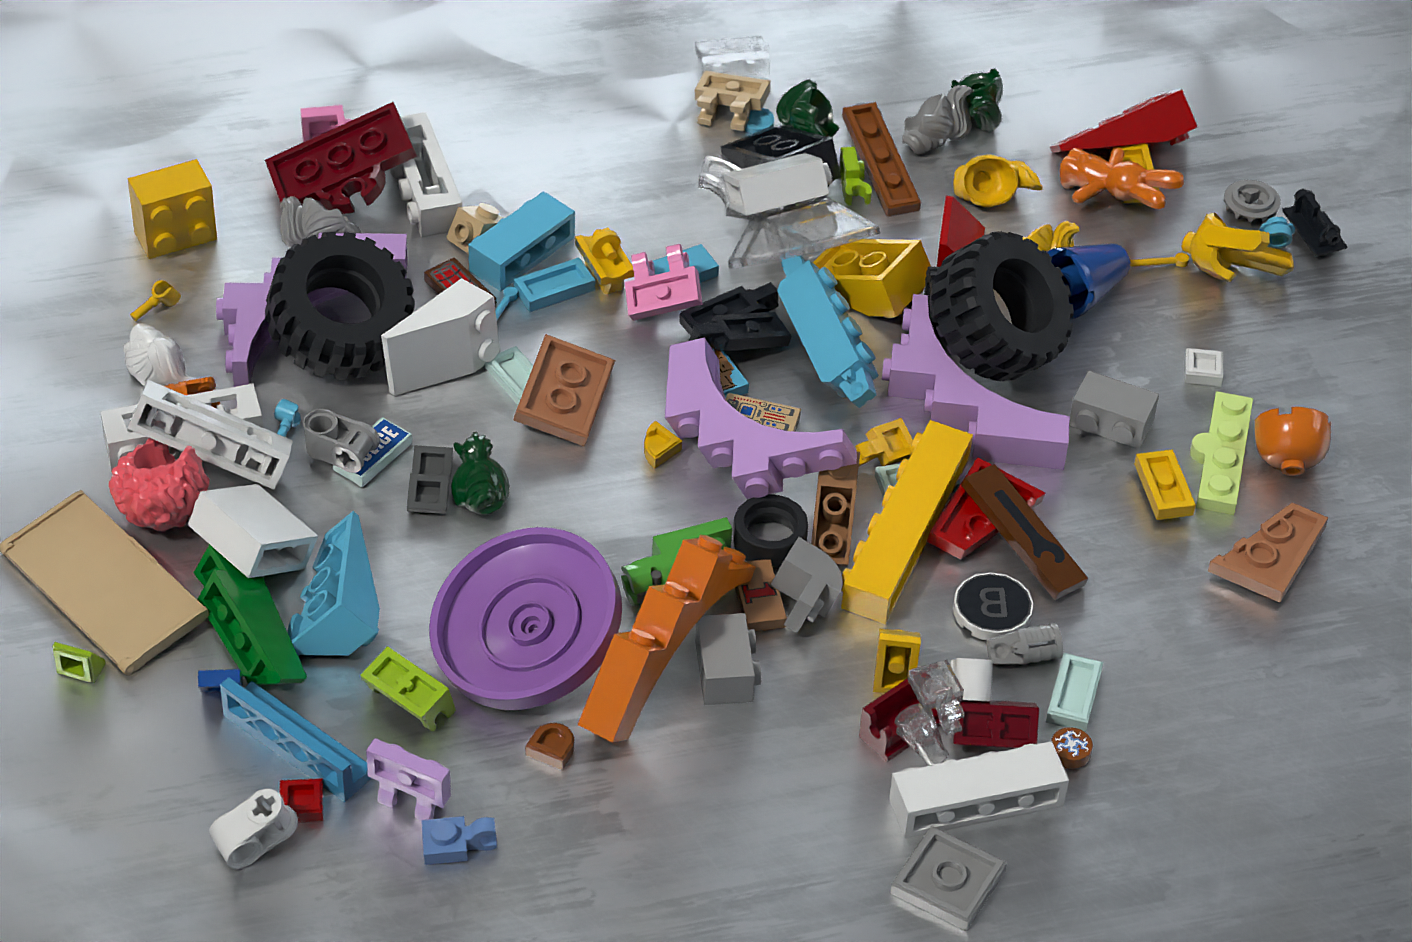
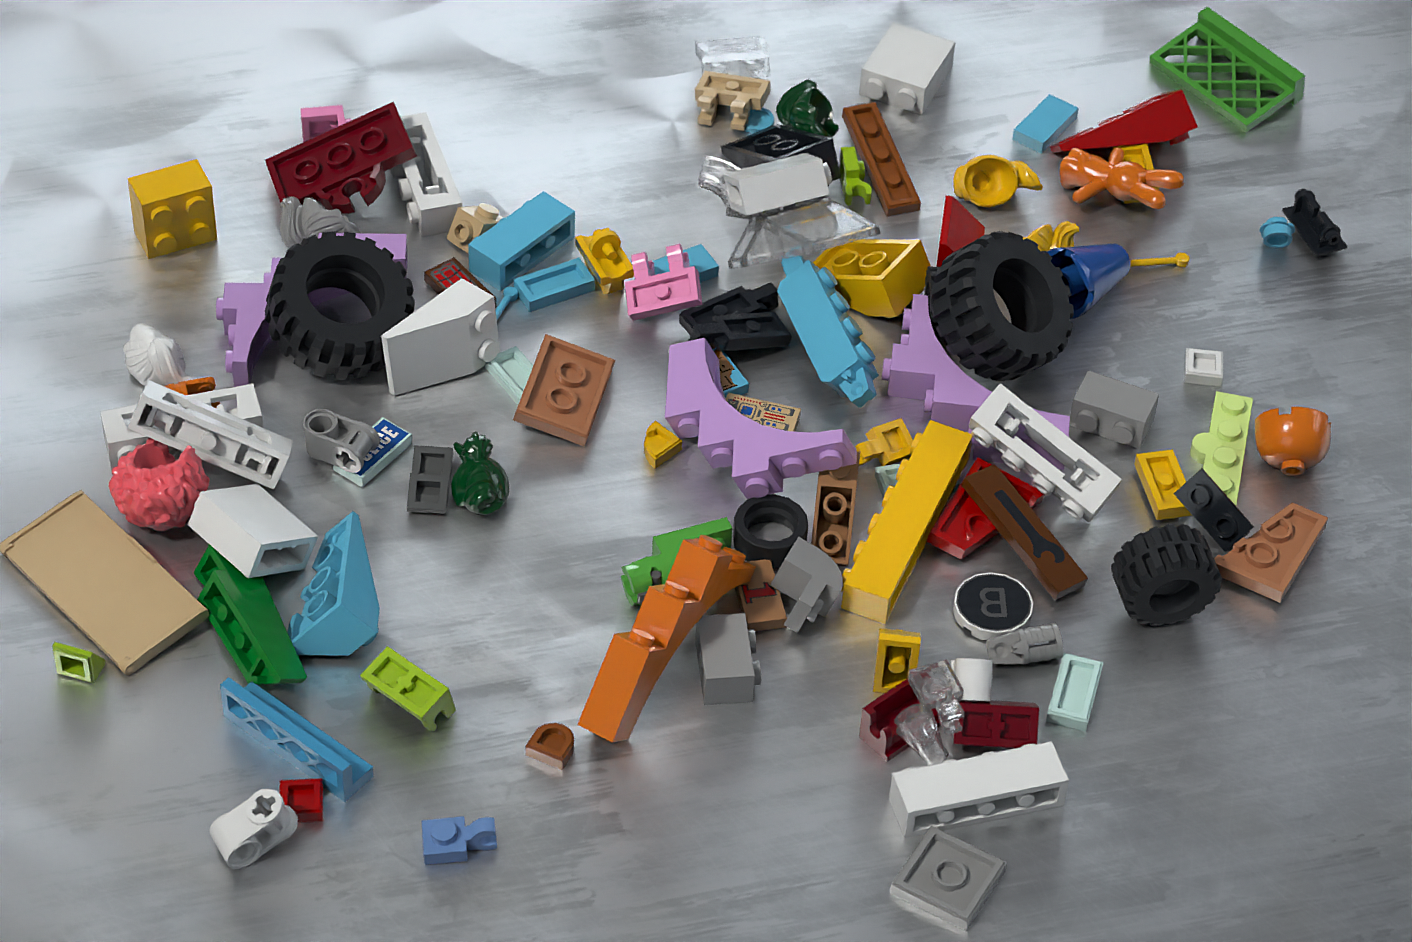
yellow hand [130,280,181,321] -> none
blue tile [198,669,243,693] -> none
medium azure hand [274,399,301,437] -> none
lavender plate [366,738,451,820] -> none
medium lavender container [429,527,622,710] -> none
light grey hair [902,85,972,155] -> none
dark green hair [951,68,1003,132] -> none
dark orange tile [1051,727,1093,769] -> none
yellow piece [1182,212,1294,282] -> none
light grey gear [1223,180,1281,223] -> none
none -> white brick [859,22,955,115]
none -> white brick [969,383,1122,523]
none -> medium azure tile [1012,94,1079,154]
none -> black tyre [1111,524,1222,626]
none -> bright green fence [1149,6,1305,133]
none -> black hinge [1174,468,1254,552]

